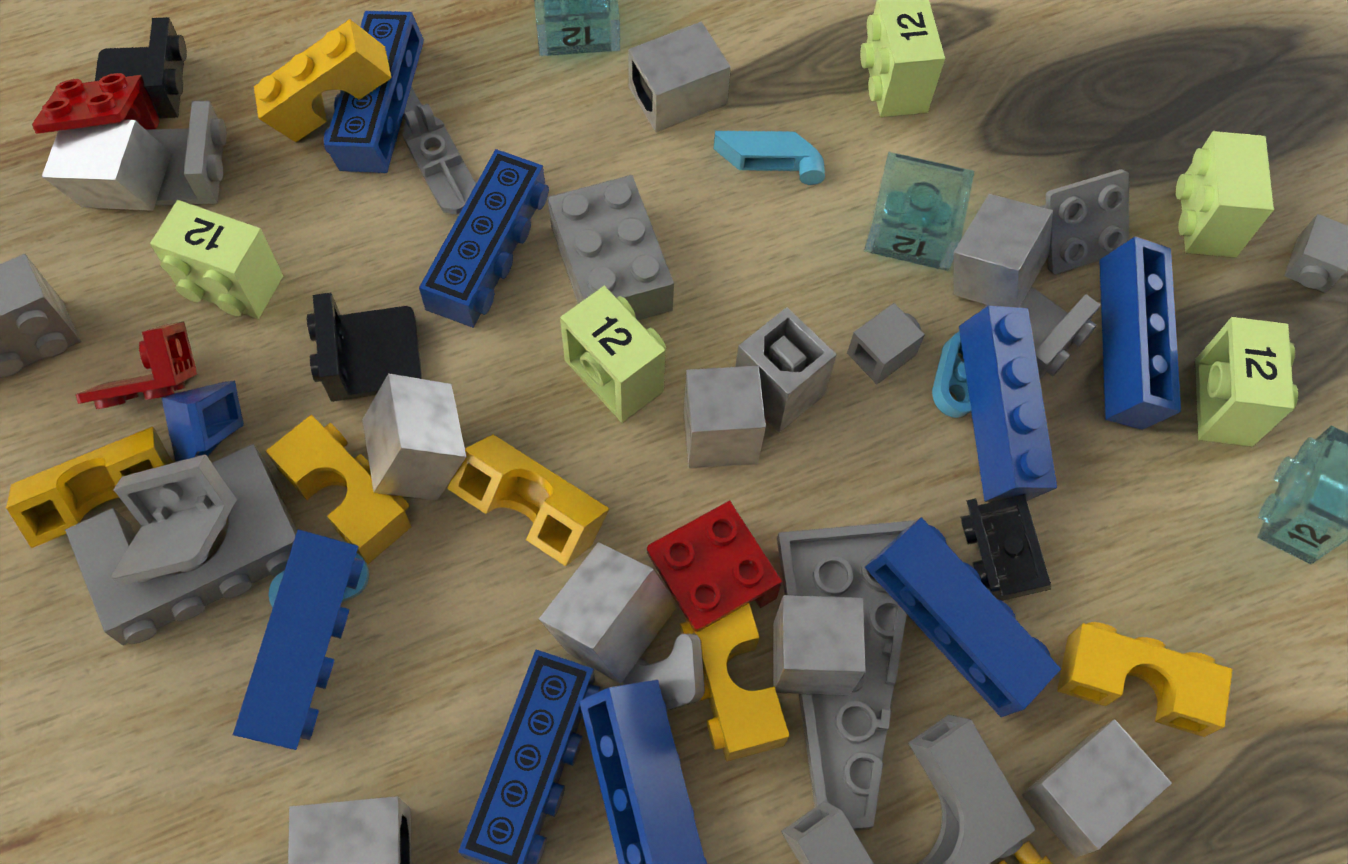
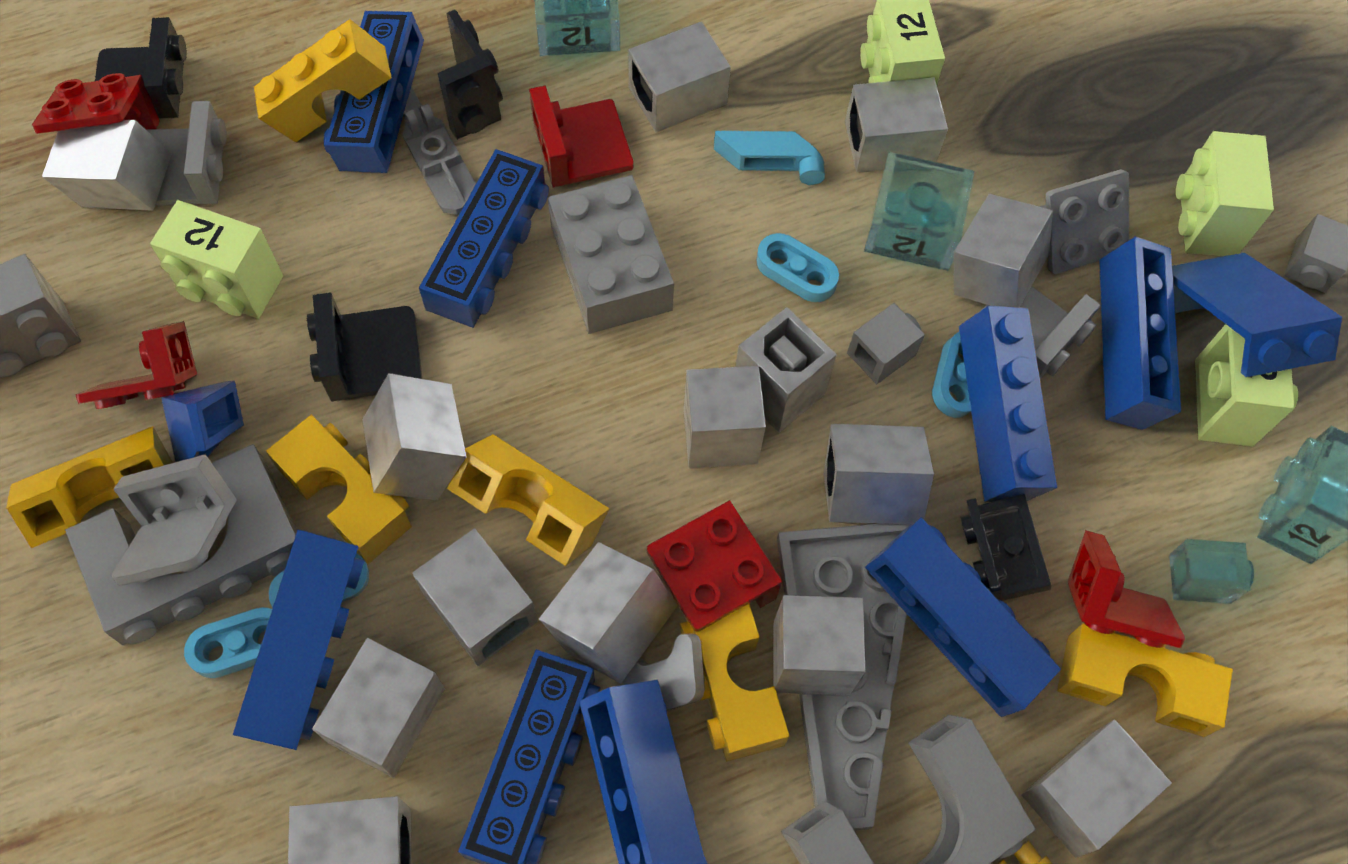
yellowish green brick [560,285,666,423] -> none
none -> medium azure plate [184,607,272,678]
none -> flat silver piece [312,638,445,778]
none -> flat silver piece [412,528,538,666]
none -> black bracket [438,9,503,140]
none -> red bracket [529,85,634,188]
none -> medium azure plate [756,233,839,302]
none -> flat silver piece [824,424,934,525]
none -> flat silver piece [845,77,948,172]
none -> red bracket [1067,530,1185,648]
none -> clear light blue brick [1169,539,1254,604]
none -> blue panel [1172,253,1342,377]

